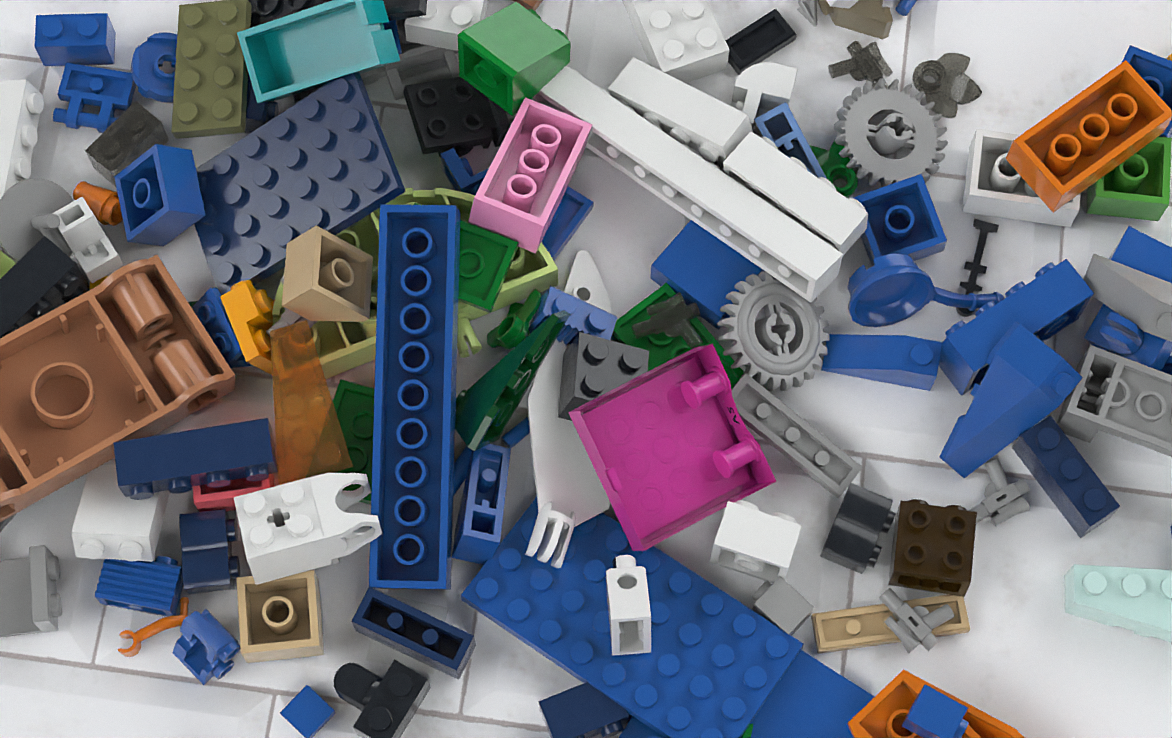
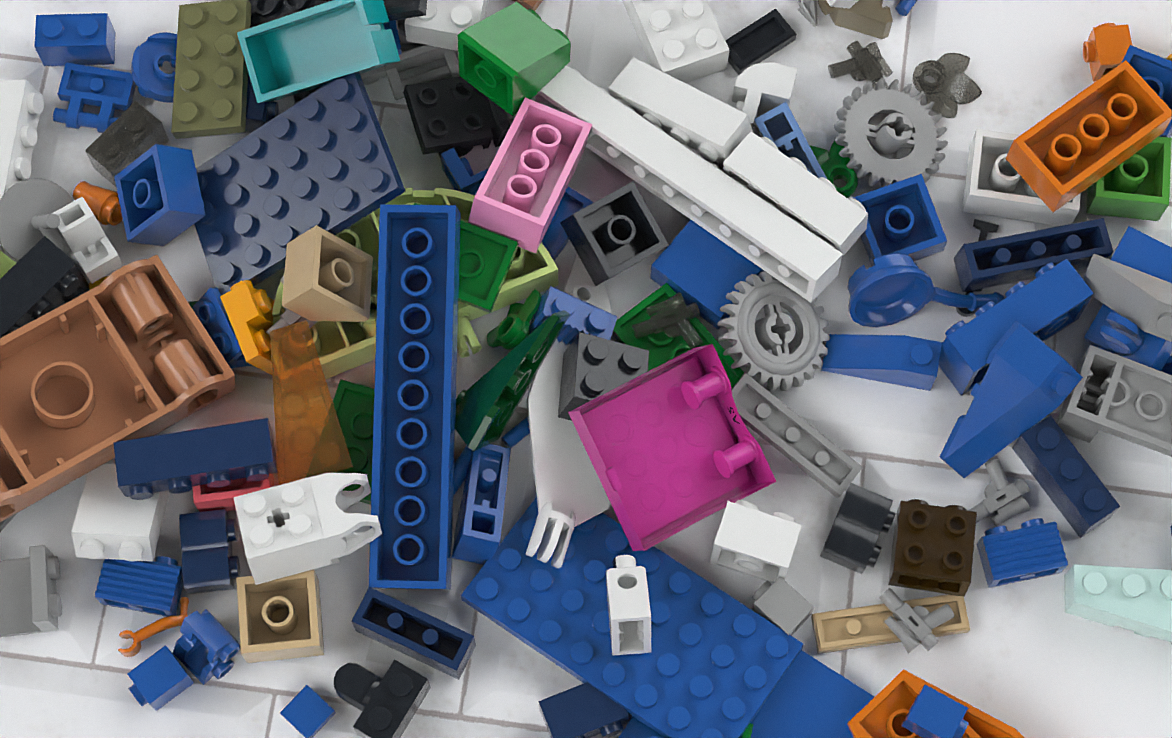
none -> blue brick [127,645,194,711]
none -> black brick [560,181,669,286]
none -> dark blue brick [953,218,1114,292]
none -> blue brick [976,518,1068,588]
none -> orange brick [1083,23,1132,81]

